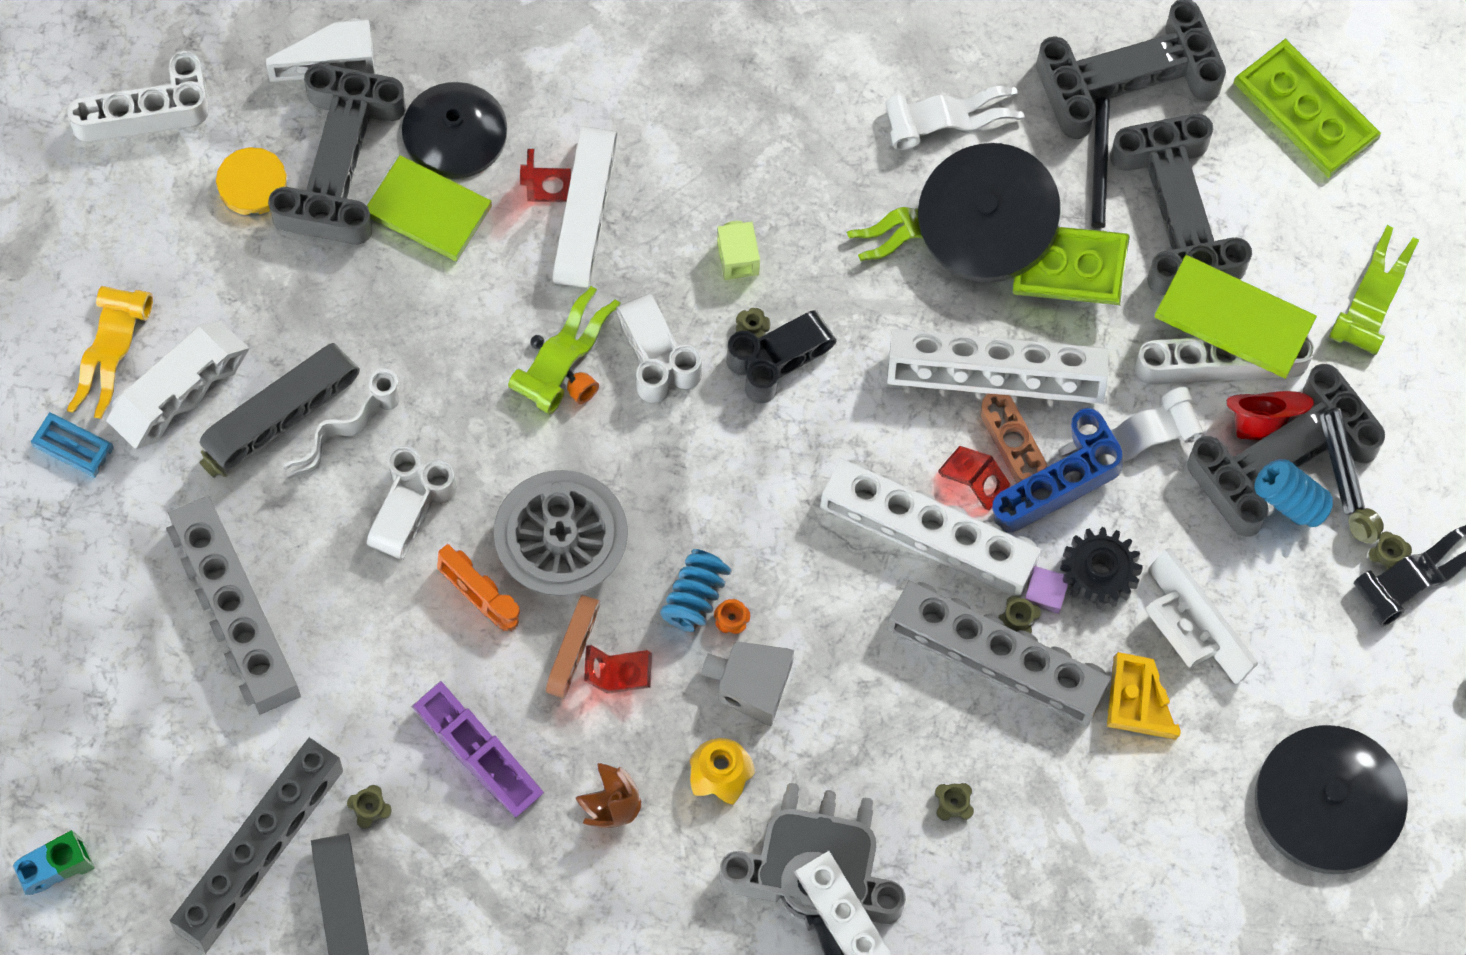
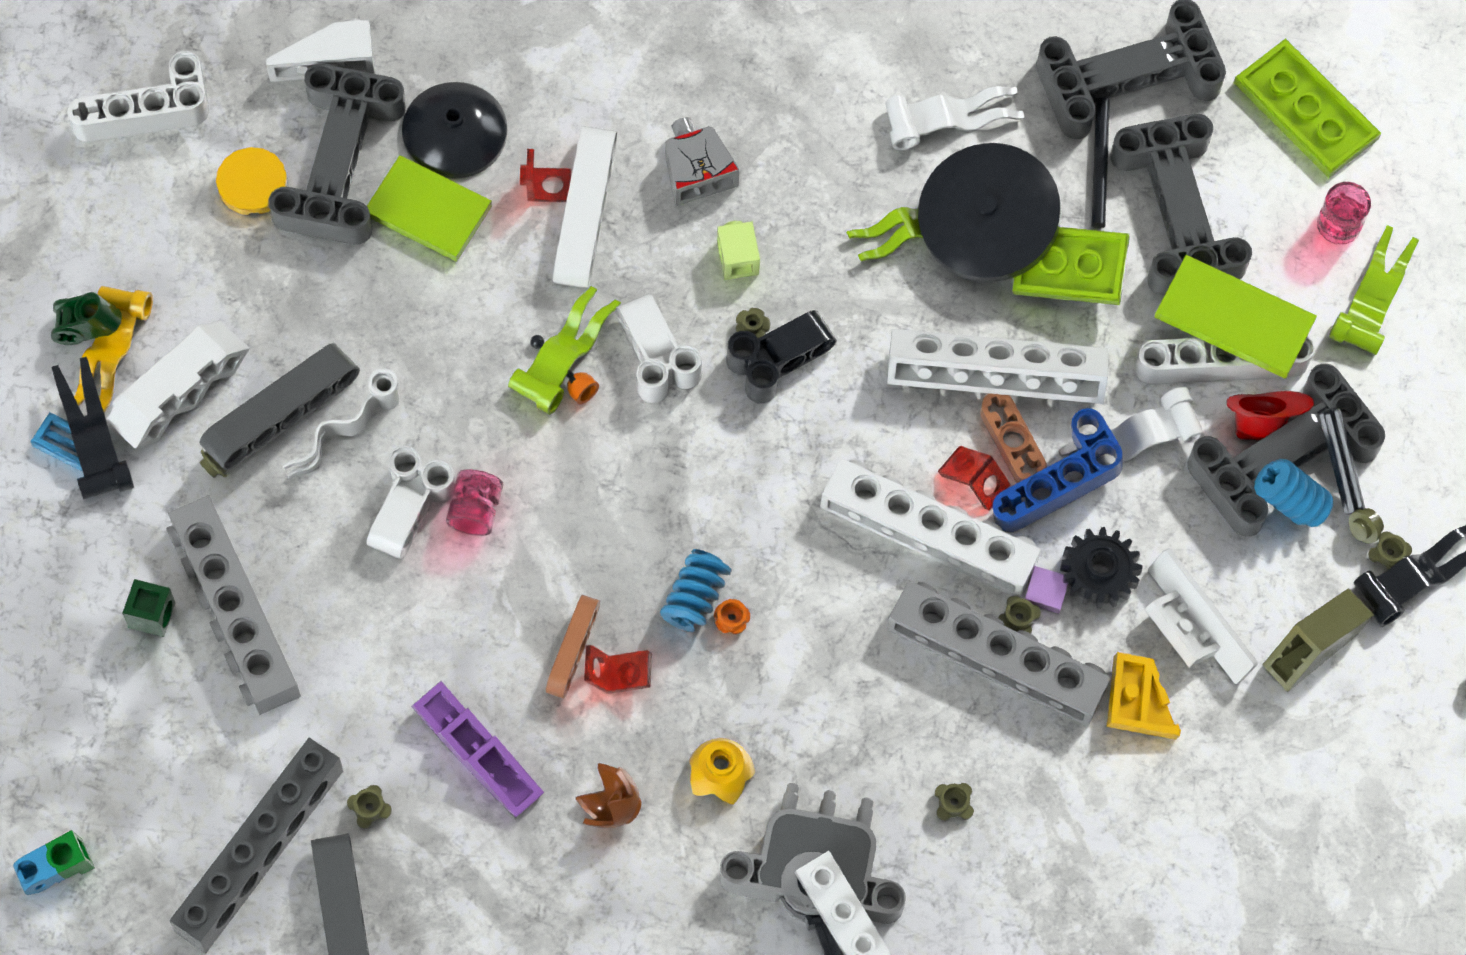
orange hinge [437,544,520,632] -> none
light grey piece [494,470,628,596] -> none
light grey torso [701,641,794,726] -> none
black dish [1255,725,1408,874] -> none
none -> dark green piece [51,292,122,345]
none -> black flag [51,356,134,500]
none -> dark green brick [122,579,176,637]
none -> clear pink wheel [446,469,504,536]
none -> light grey torso [665,117,739,206]
none -> olive slope [1263,588,1374,692]
none -> clear pink wheel [1317,181,1371,245]

